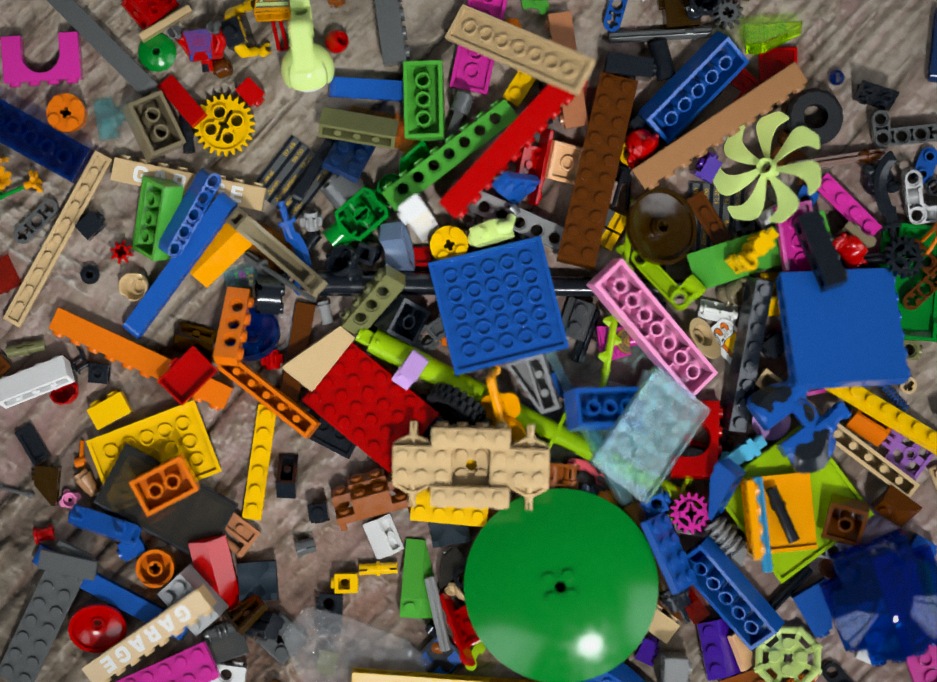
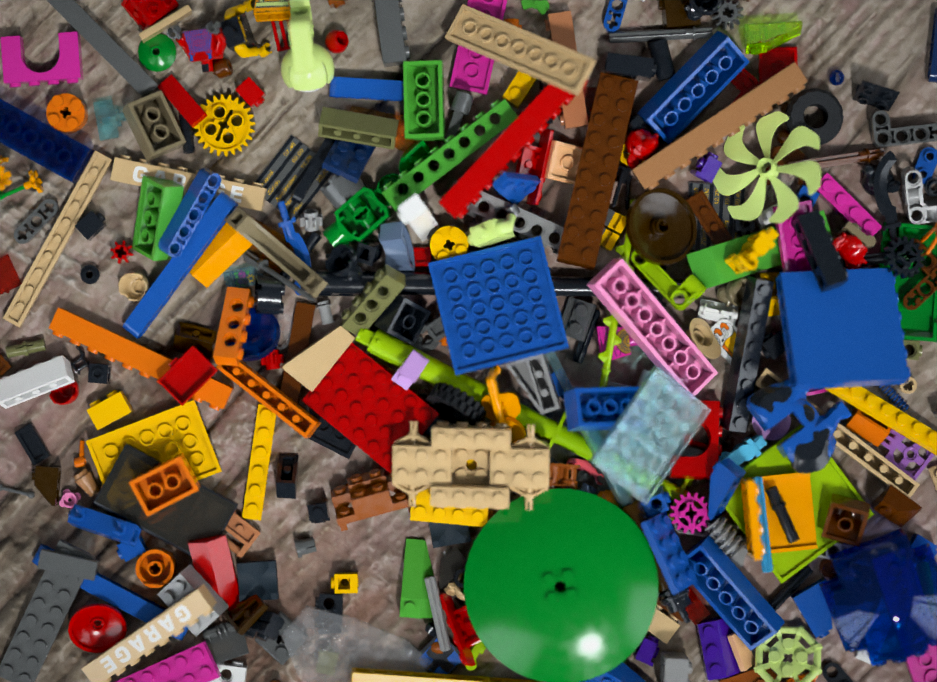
red bush [33,524,56,544] -> none
yellow pin [359,561,398,576] -> none
white panel [363,513,404,559] -> none

